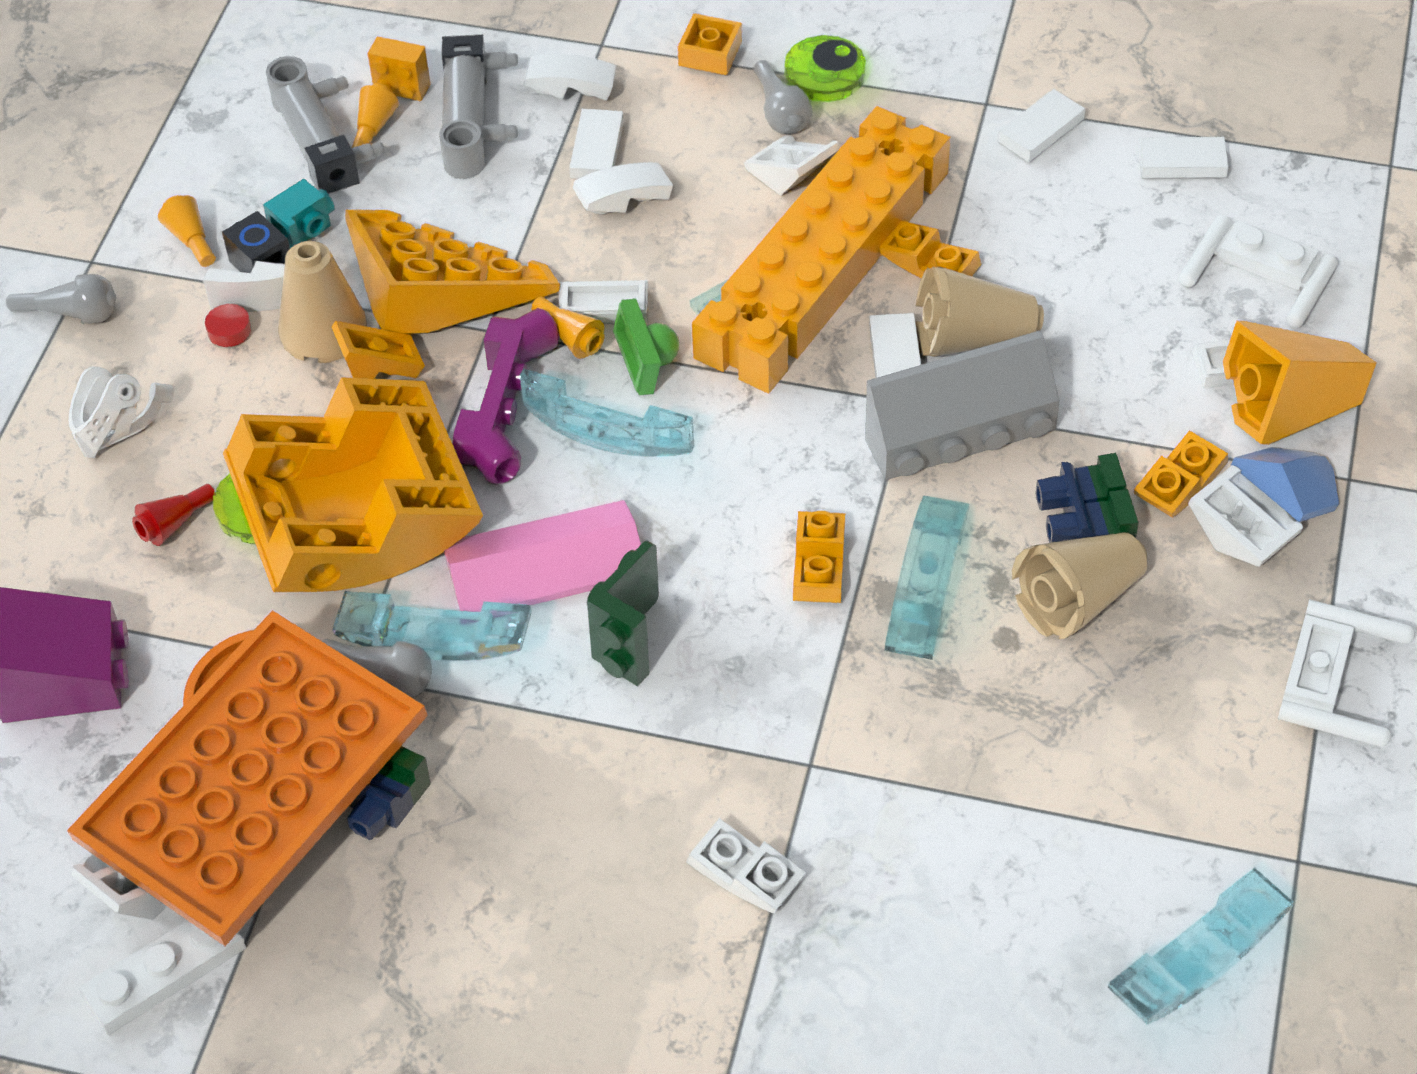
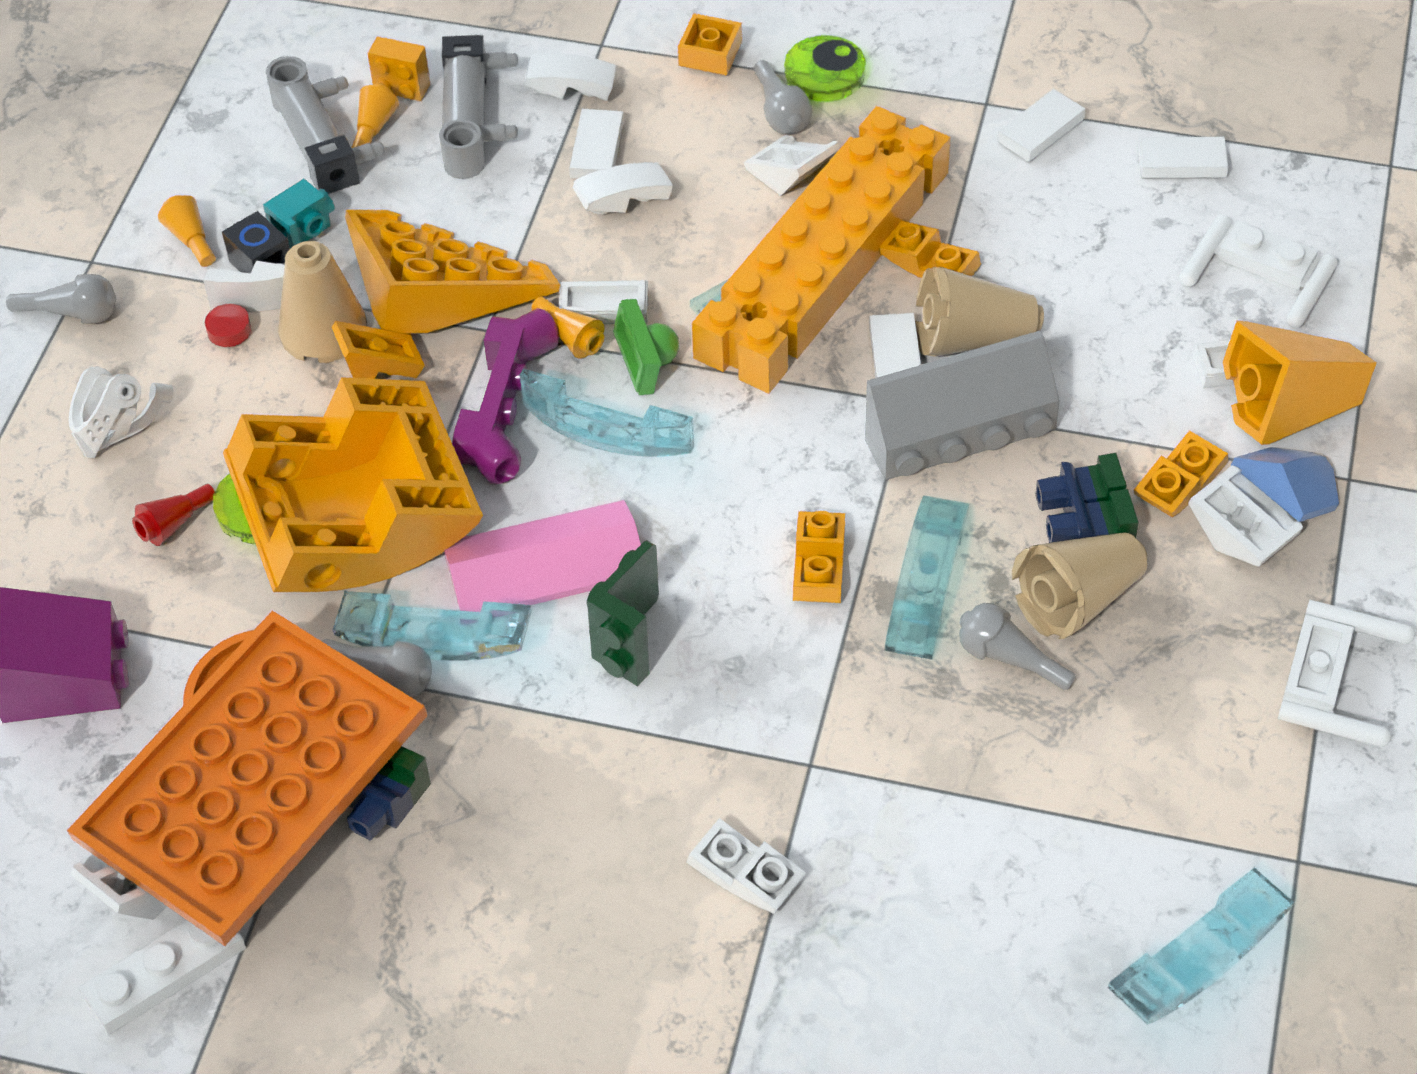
none -> light grey piece [959,603,1076,690]

